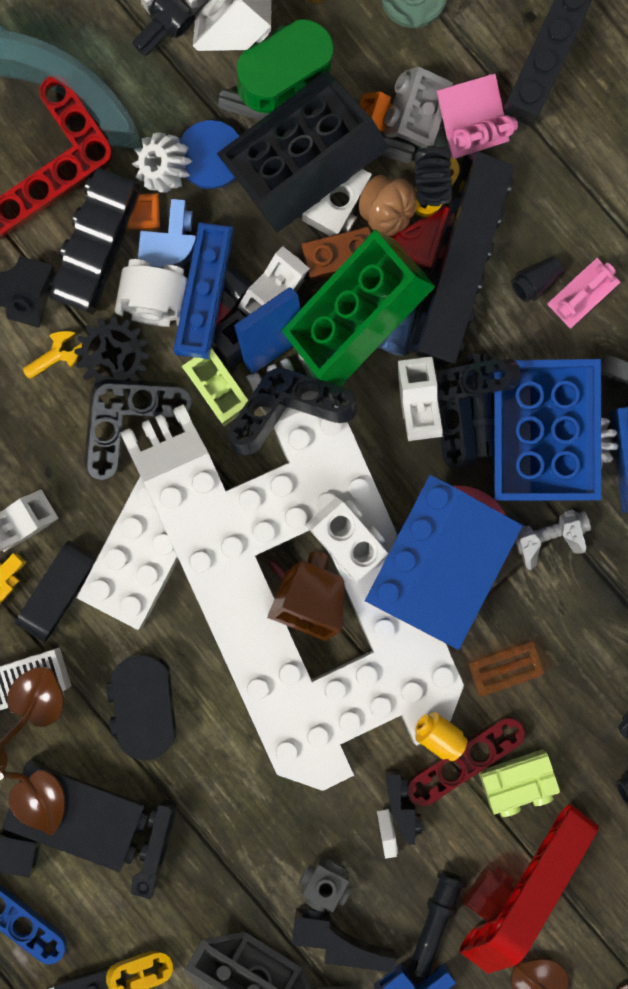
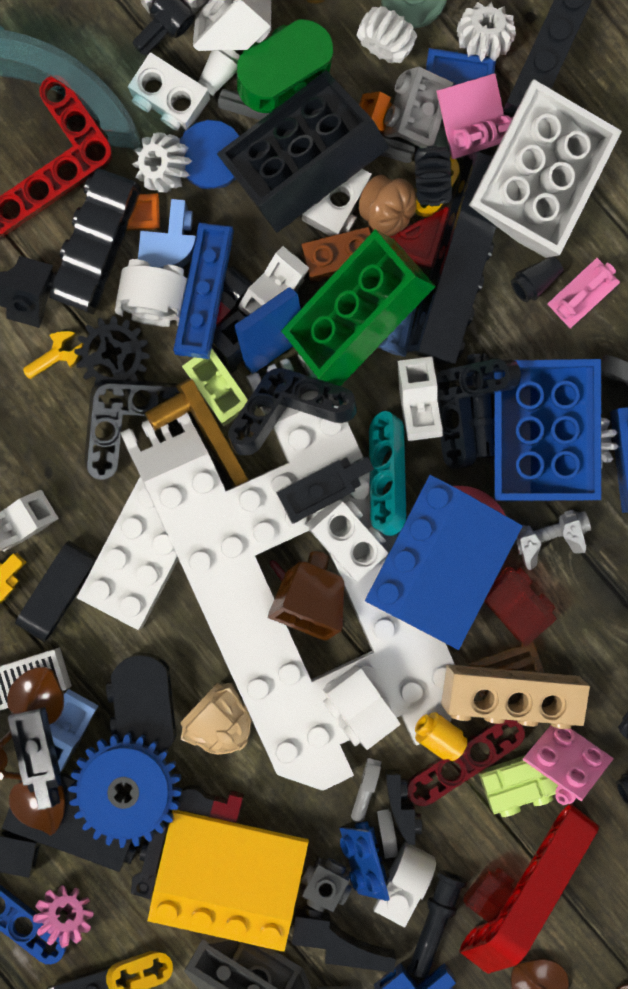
none -> hinge [8,707,61,810]
none -> bright pink gear [33,886,94,948]
none -> light blue brick [50,689,98,773]
none -> blue gear [68,733,182,848]
none -> white brick [128,52,210,131]
none -> pearl gold piece [145,379,249,487]
none -> yellow slope [147,810,309,952]
none -> leg [176,785,244,823]
none -> tan helmet [180,682,252,755]
none -> white cone [198,50,240,96]
none -> black hinge [276,456,374,524]
none -> white brick [322,665,401,750]
none -> blue hinge [340,821,390,901]
none -> light grey bar [351,758,382,822]
none -> white gear [356,6,417,63]
none -> teal beam [369,411,406,536]
none -> white brick [373,841,436,928]
none -> blue tile [425,48,496,86]
none -> tan brick [441,664,590,729]
none -> white gear [457,1,516,62]
none -> white slope [469,79,622,258]
none -> clear red brick [484,567,557,646]
none -> bright pink hinge [523,725,614,805]

